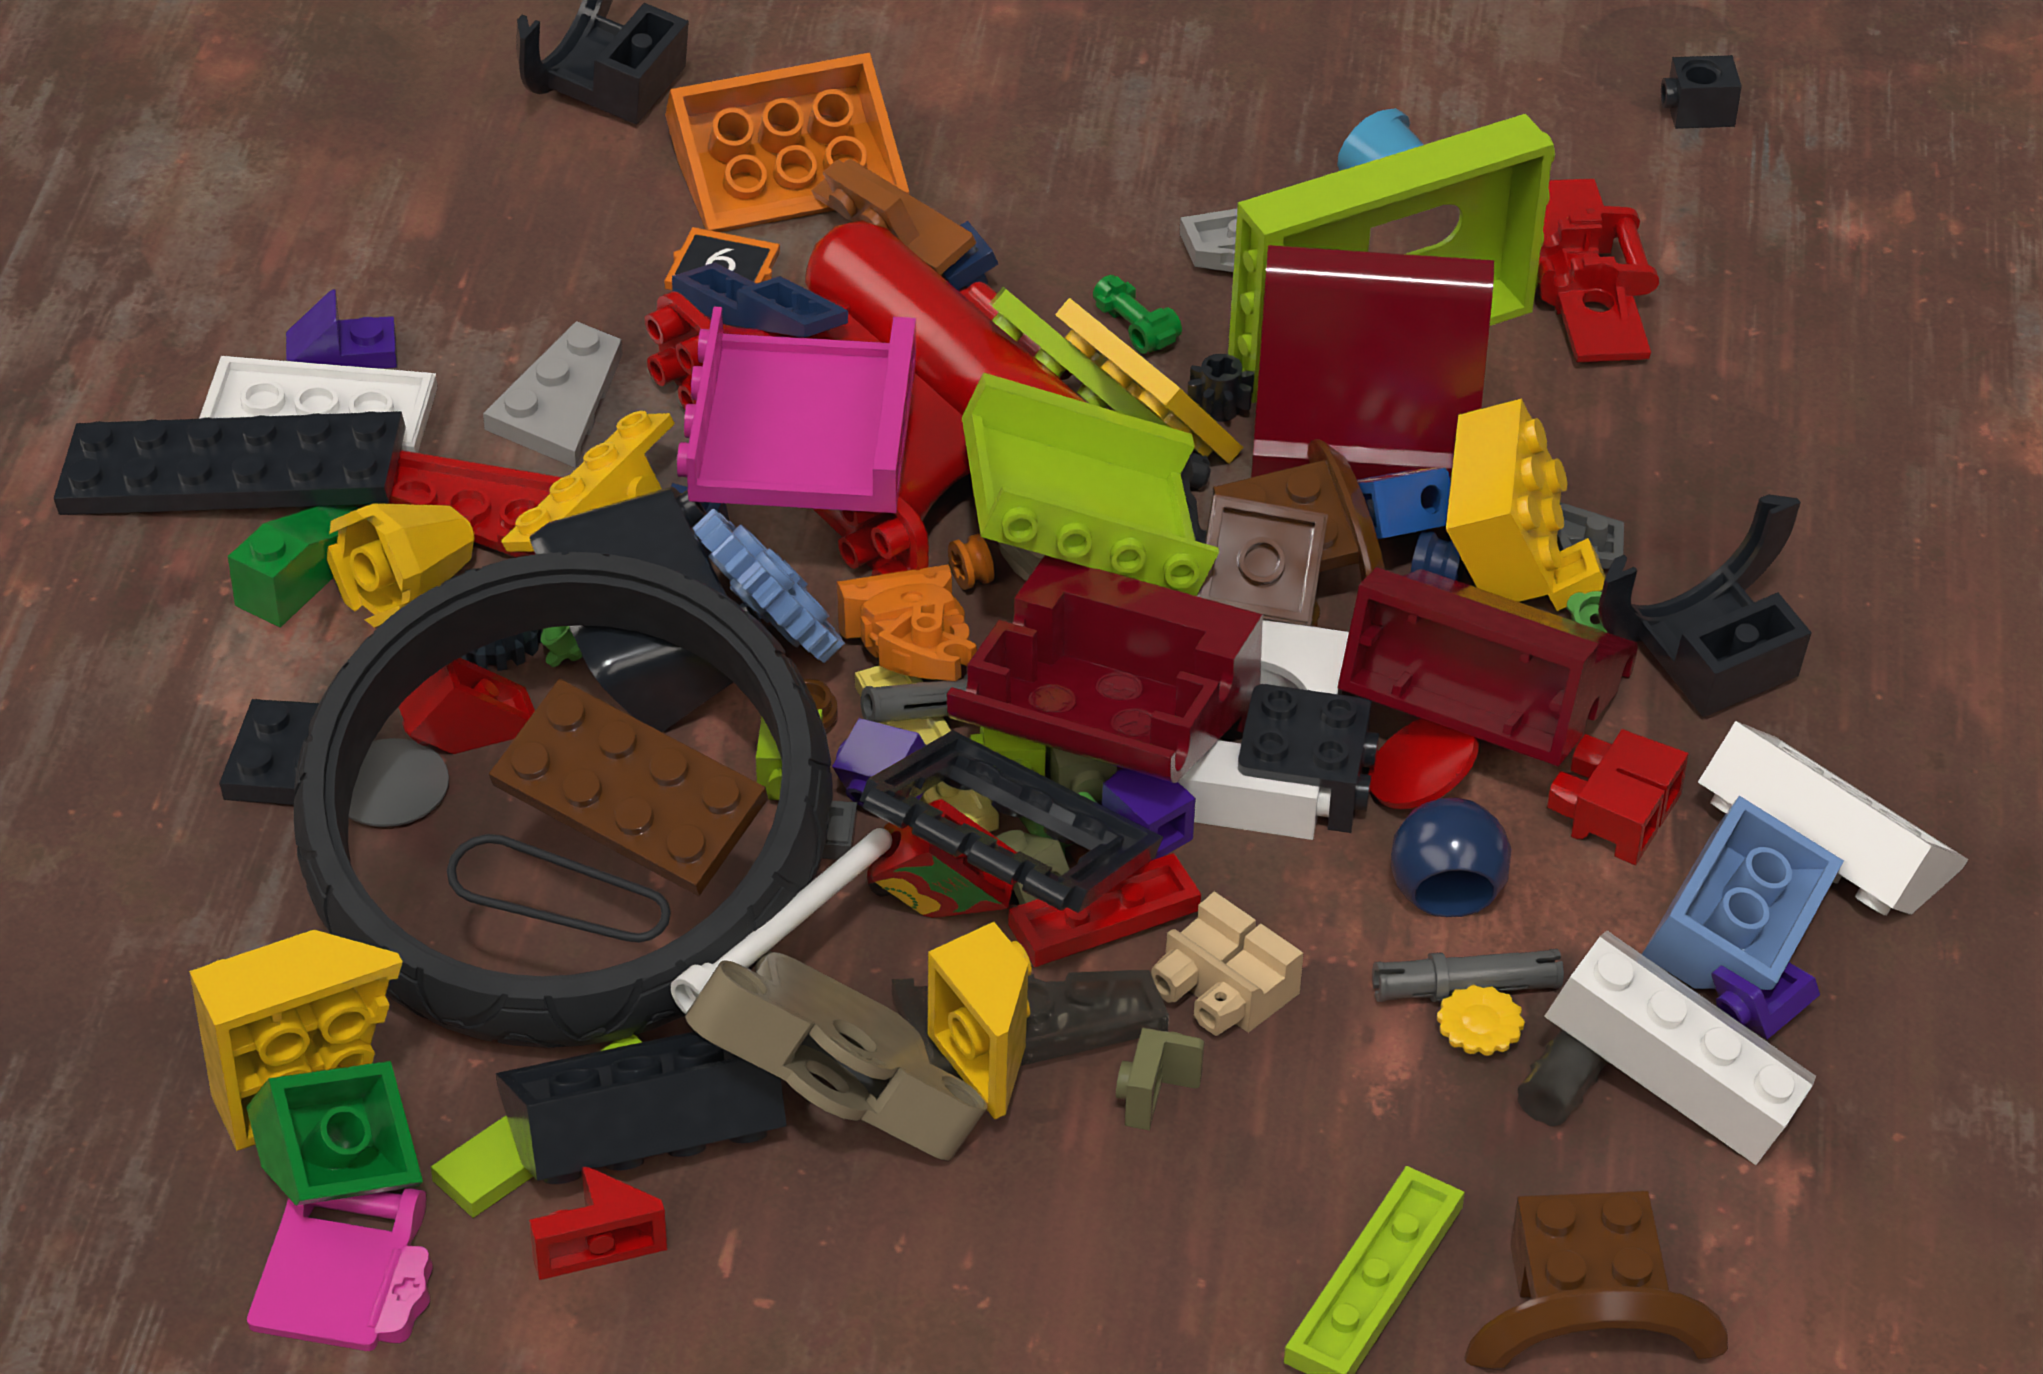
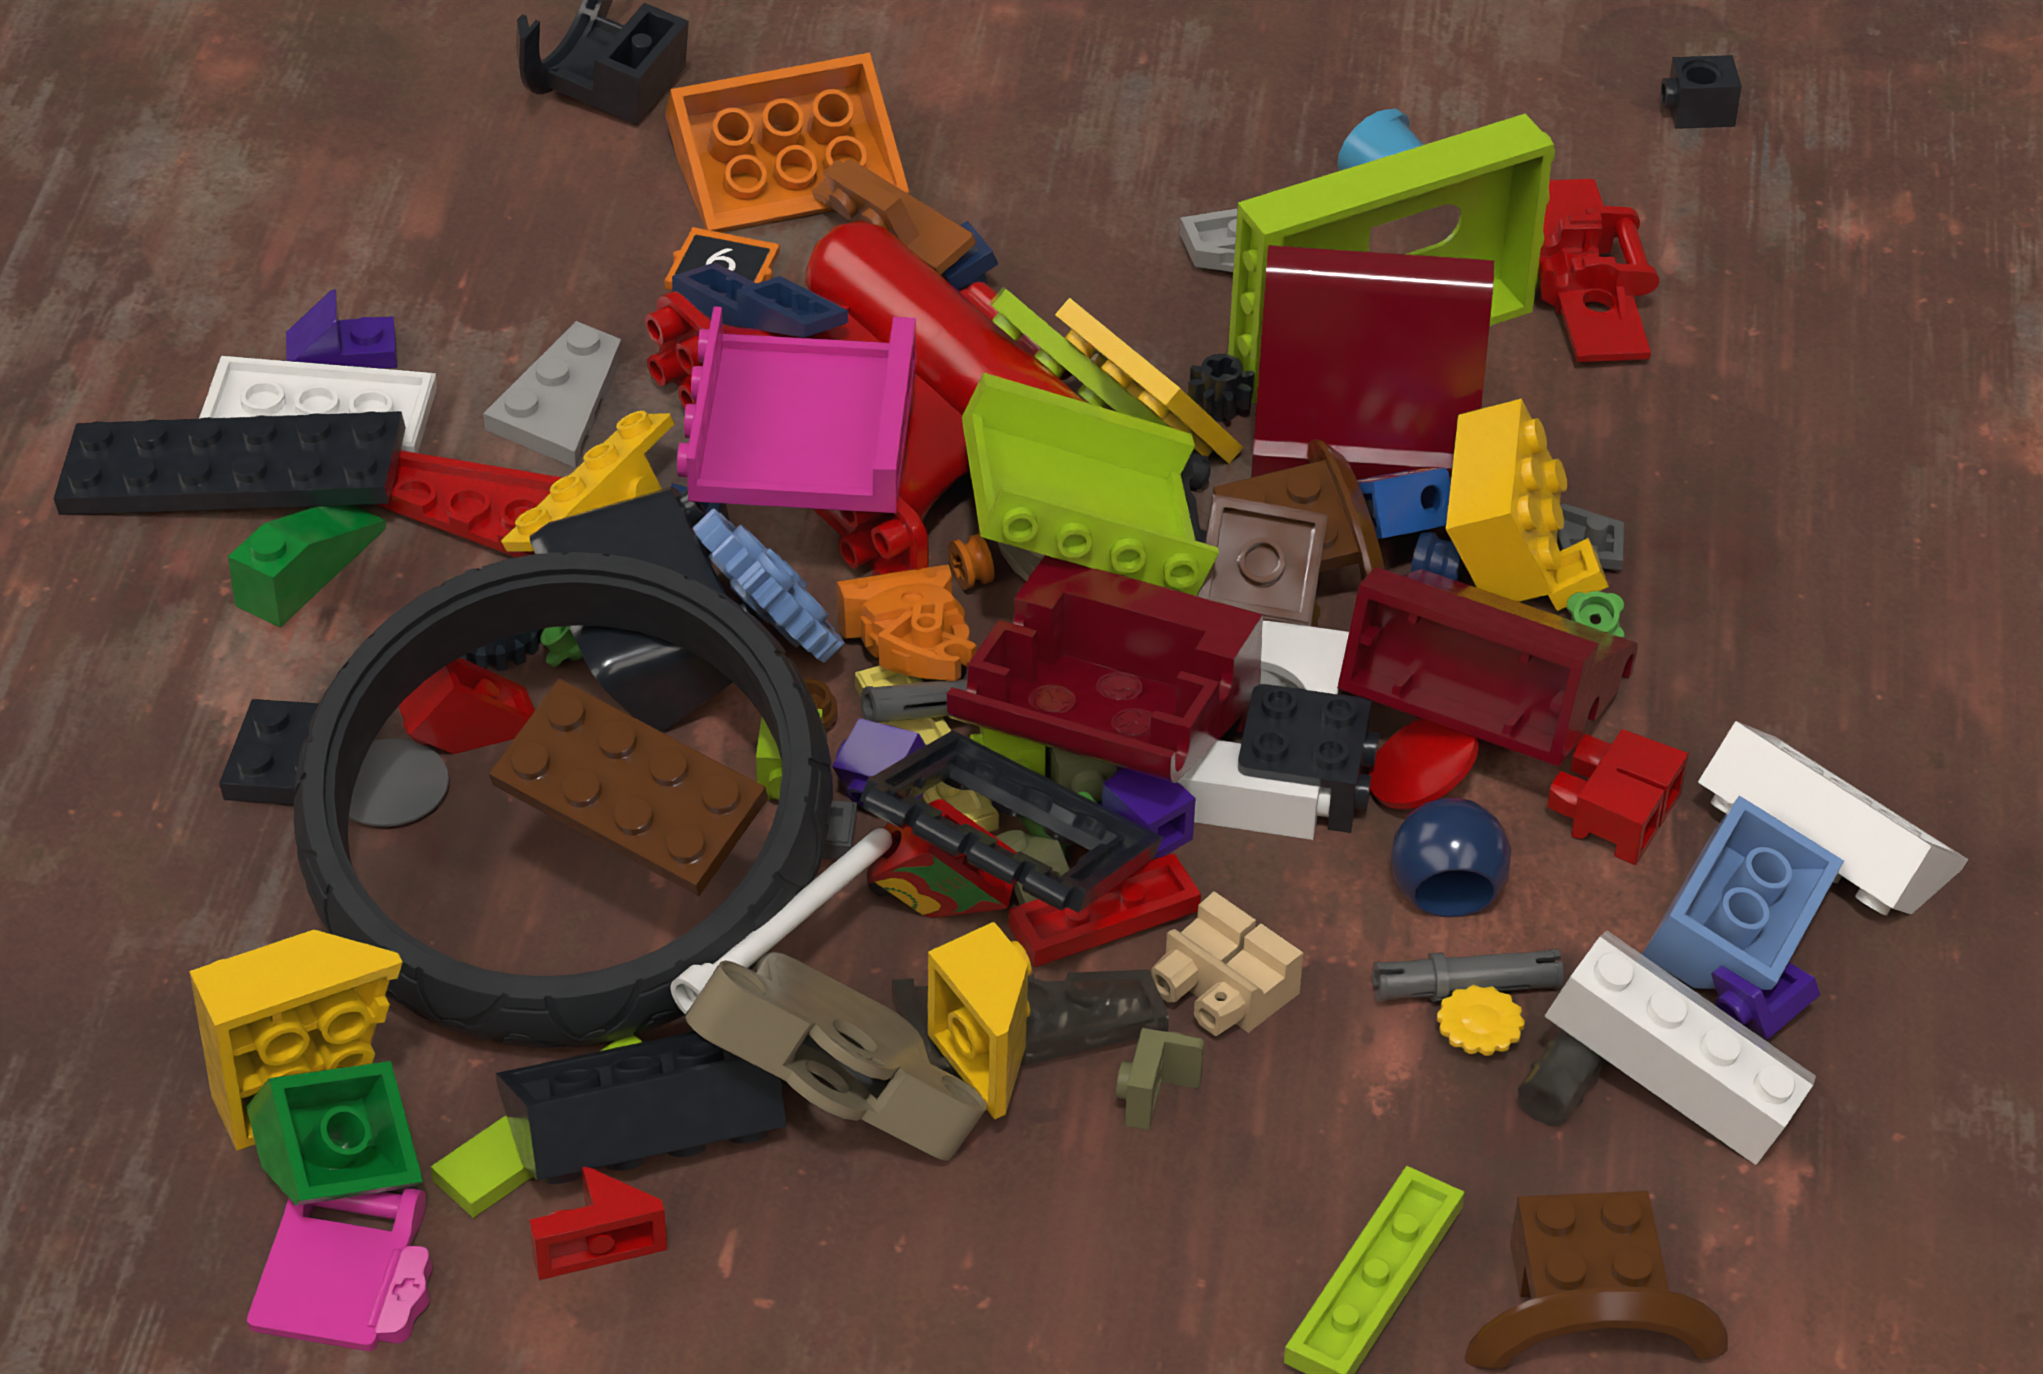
yellow cone [327,504,474,628] -> none
black piece [446,834,671,943] -> none
green bar [1093,275,1182,354] -> none
black piece [1598,494,1812,718] -> none

